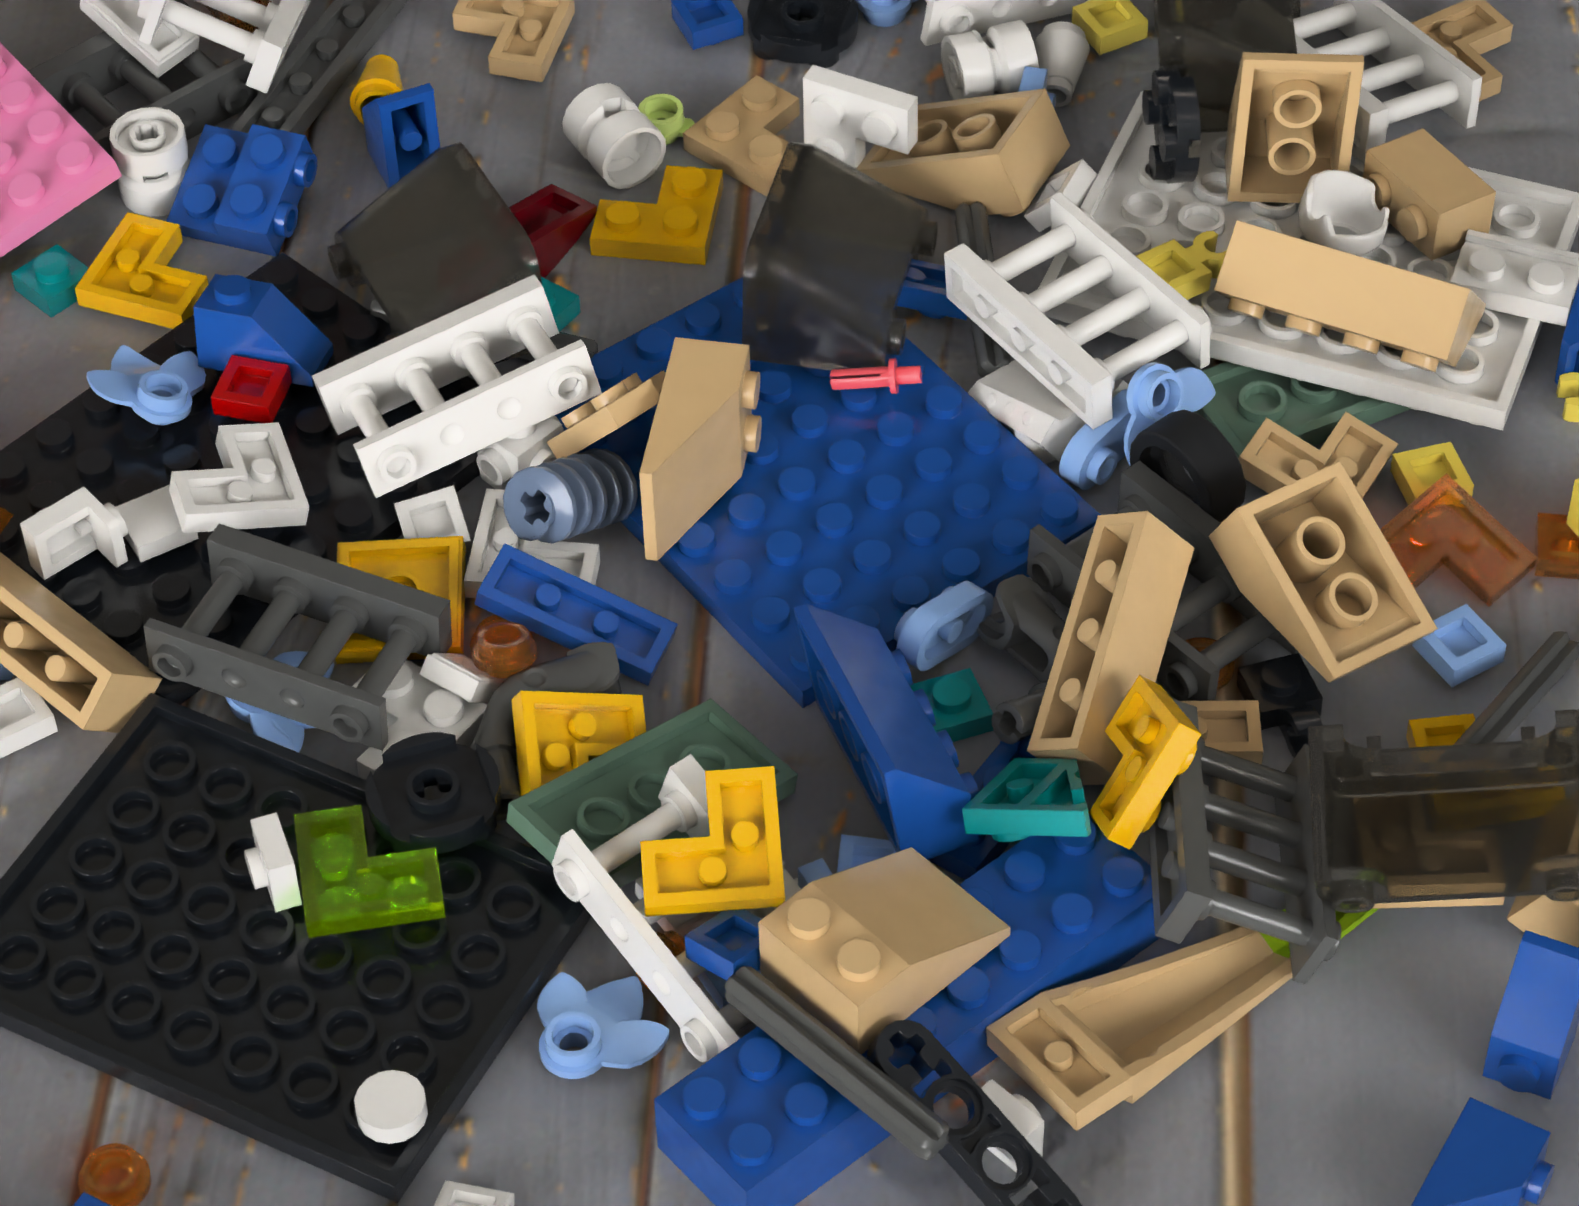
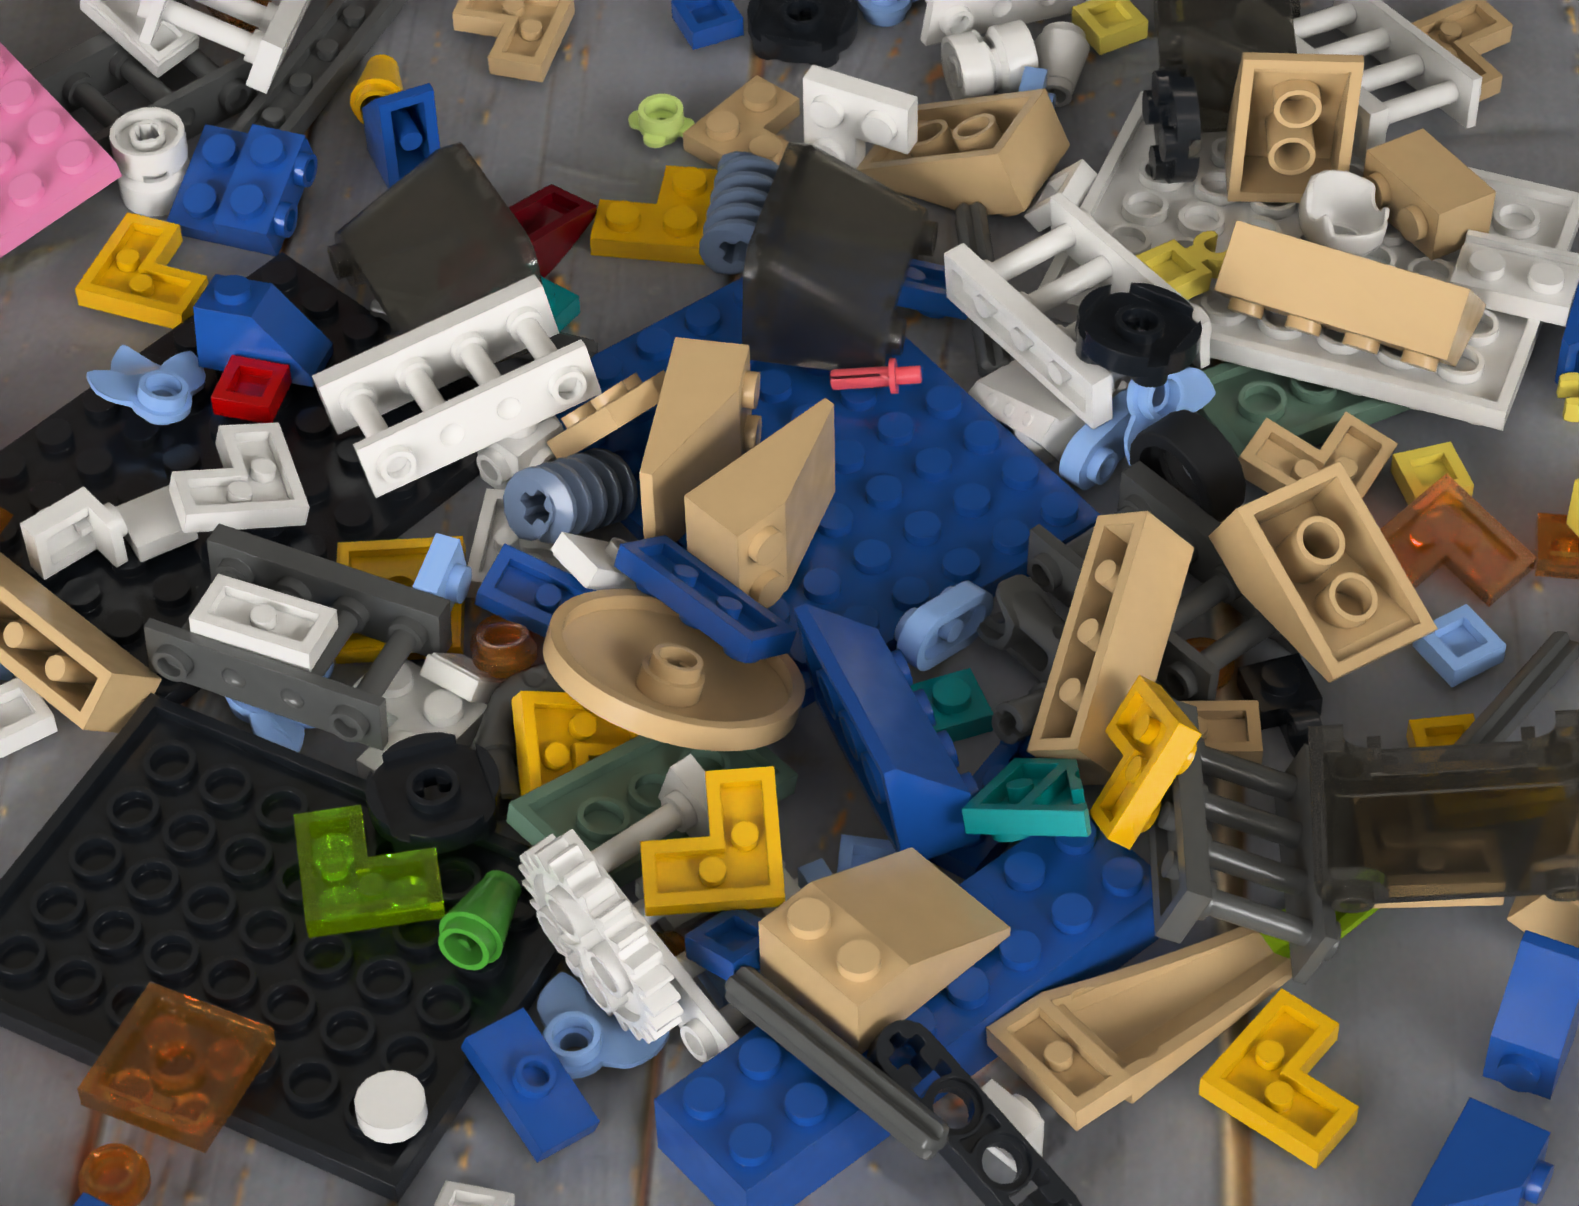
teal plate [11,244,89,318] -> none
white plate [244,812,302,912] -> none
white plate [394,485,472,552] -> none
white wheel [562,83,666,189] -> none
none -> clear orange plate [77,982,276,1153]
none -> white plate [189,574,338,672]
none -> light blue plate [412,533,472,611]
none -> bright green cone [438,870,522,970]
none -> blue plate [461,1007,600,1163]
none -> white gear [518,833,684,1044]
none -> tan dish [543,589,805,751]
none -> white plate [551,532,639,590]
none -> blue plate [614,535,797,663]
none -> tan slope [684,398,835,608]
none -> sand blue piece [699,151,788,275]
none -> black plate [1075,283,1202,387]
none -> yellow plate [1199,988,1359,1169]

